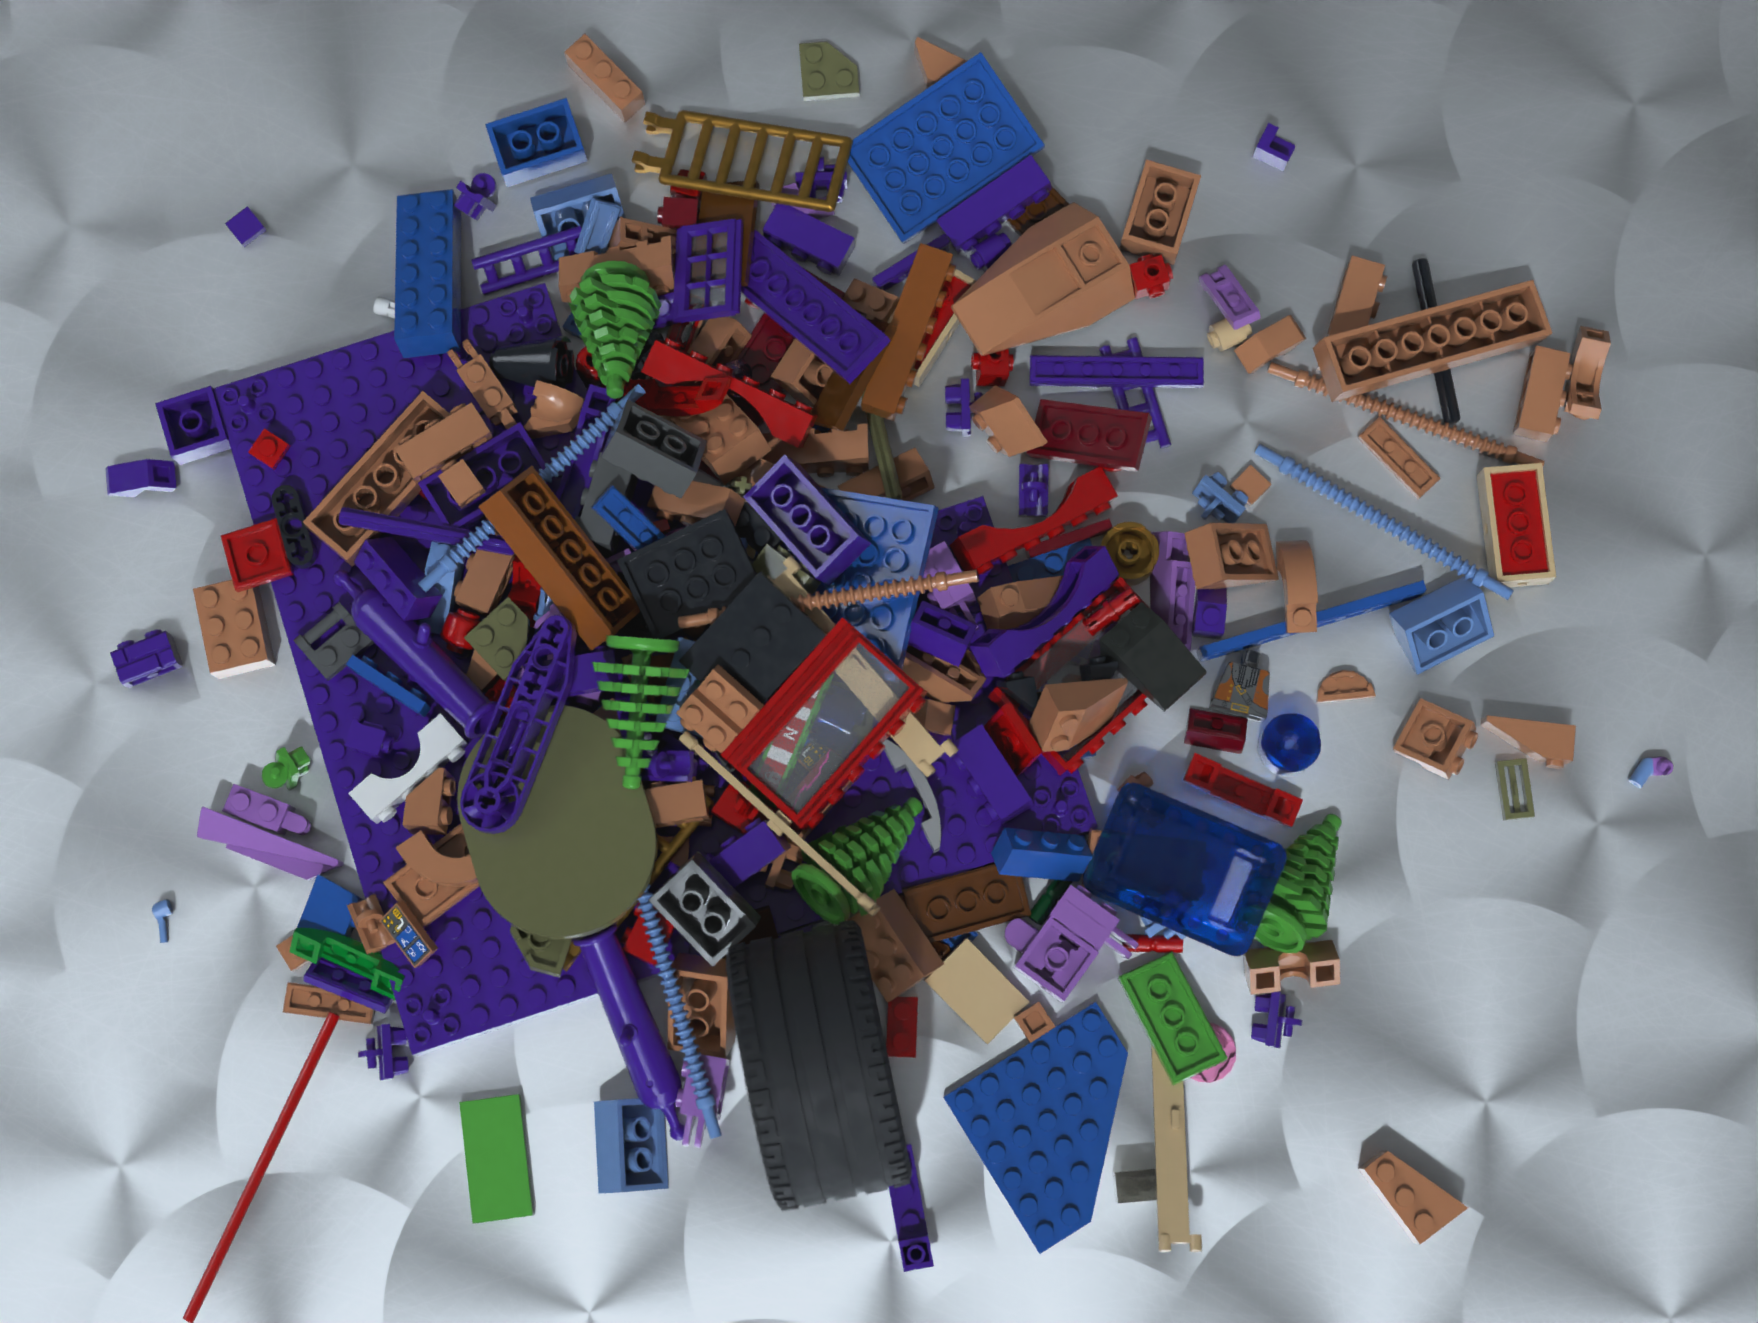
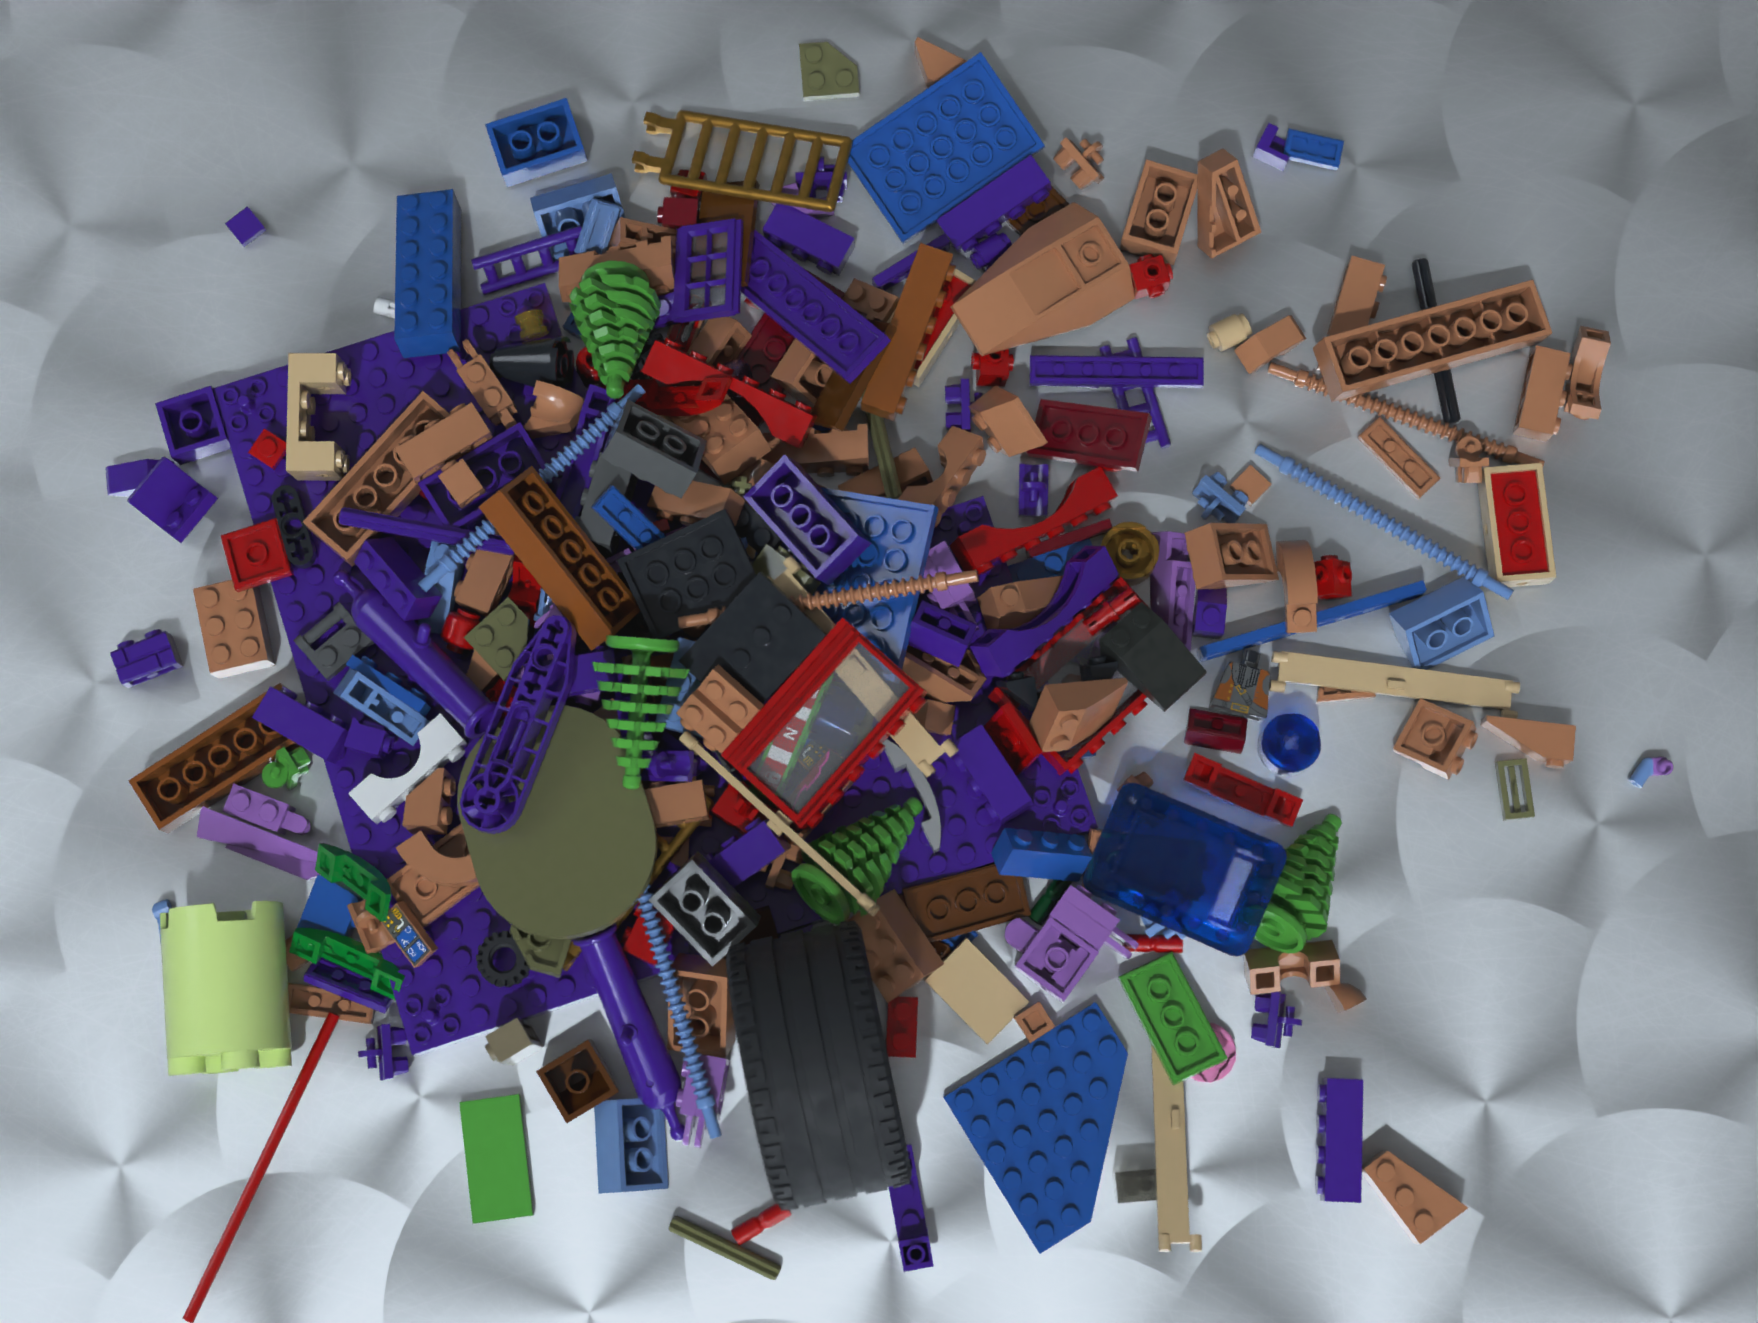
dark purple hips [454,173,497,221] -> none
nougat brick [564,34,646,123] -> none
medium lavender plate [1199,264,1260,330] -> none
none -> dark purple bracket [127,457,218,543]
none -> dark orange brick [129,683,301,834]
none -> yellowish green brick [160,901,292,1076]
none -> dark purple brick [252,686,349,764]
none -> tan plate [286,353,351,481]
none -> green slope [315,843,391,922]
none -> medium blue slope [333,669,430,746]
none -> black tyre [476,931,530,987]
none -> dark tan brick [485,1018,544,1066]
none -> clear yellow wheel [514,309,549,341]
none -> reddish brown slope [536,1039,619,1124]
none -> olive axle [669,1216,781,1280]
none -> red piece [731,1203,792,1246]
none -> nougat arch [898,426,986,528]
none -> nougat hips [1053,137,1104,190]
none -> nougat wedge [1198,148,1261,259]
none -> tan piece [1269,651,1520,719]
none -> blue plate [1283,129,1344,171]
none -> red brick [1314,555,1352,601]
none -> dark purple brick [1315,1078,1363,1203]
none -> nougat brick [1324,982,1367,1013]
none -> nougat hips [1449,436,1489,483]

